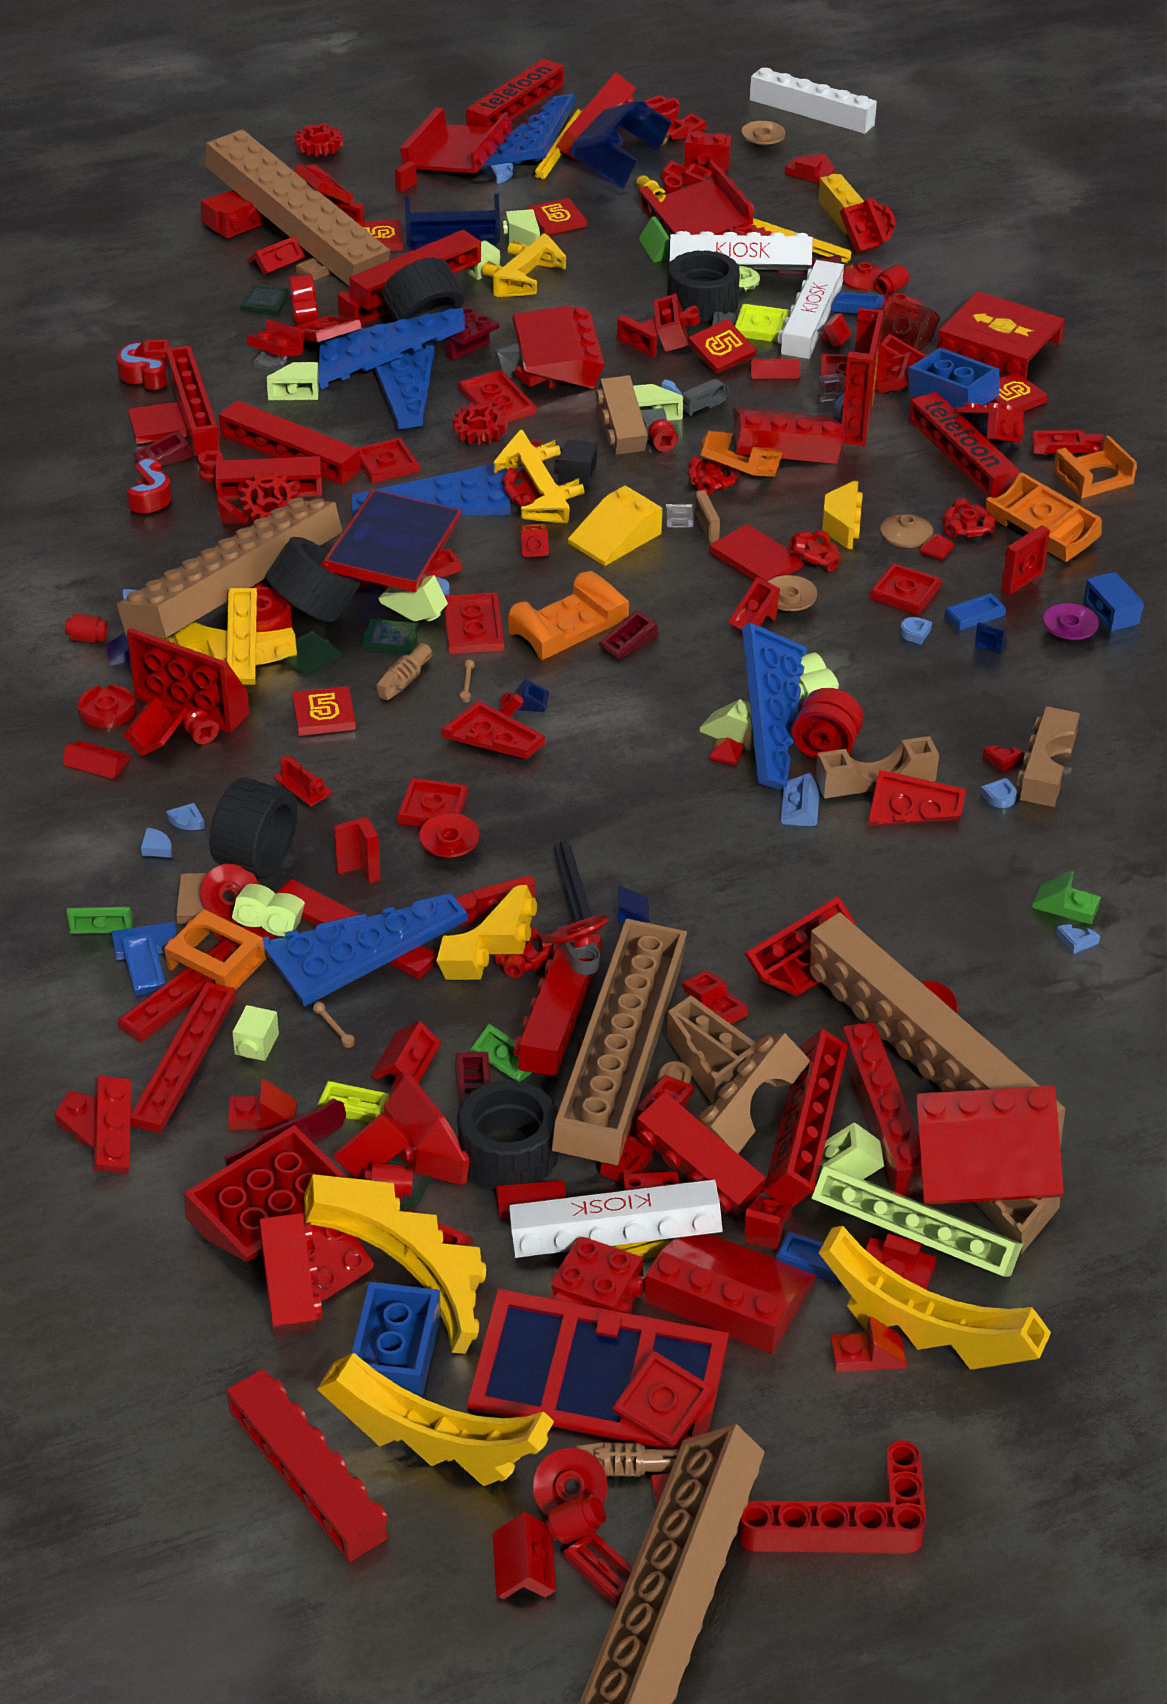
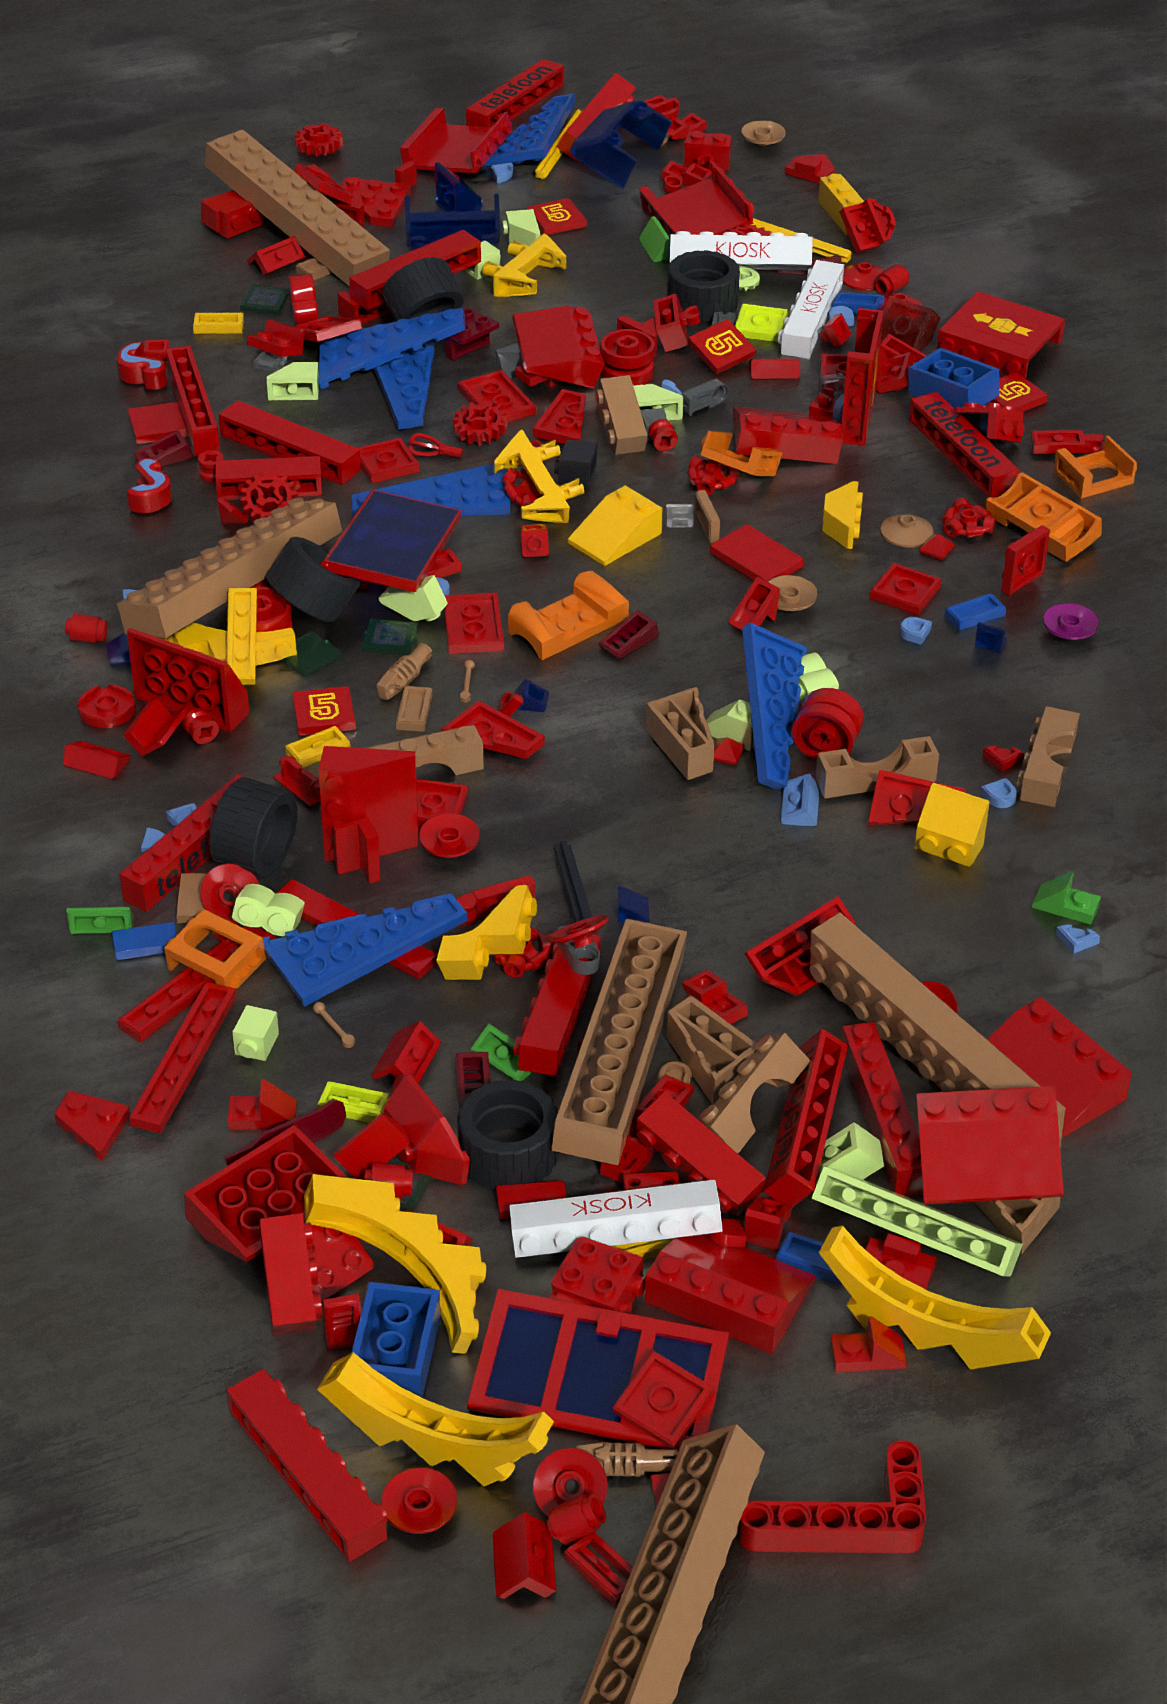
red plate [93,1075,131,1174] -> none
blue tile [121,931,166,996] -> none
red tile [357,220,403,252] -> none
yellow pin [636,175,666,202] -> none
white brick [750,68,877,134] -> none
red piece [788,530,841,572] -> none
blue brick [1083,572,1144,632] -> none
none -> red brick [119,774,244,912]
none -> yellow tile [193,313,244,334]
none -> yellow tile [285,726,350,768]
none -> red slope [318,746,419,862]
none -> red slope [323,1293,361,1351]
none -> red plate [341,177,411,227]
none -> medium nougat arch [369,725,484,775]
none -> red dish [382,1468,457,1534]
none -> medium nougat tile [396,686,433,732]
none -> red piece [409,433,463,459]
none -> clear blue slope [435,162,483,224]
none -> red wing [533,389,586,444]
none -> red wheel [600,329,655,386]
none -> medium nougat wedge [646,687,714,780]
none -> red tile [708,1218,747,1248]
none -> red tile [809,387,838,416]
none -> medium blue tile [828,306,854,326]
none -> yellow slope [914,782,990,867]
none -> red slope [987,996,1132,1138]

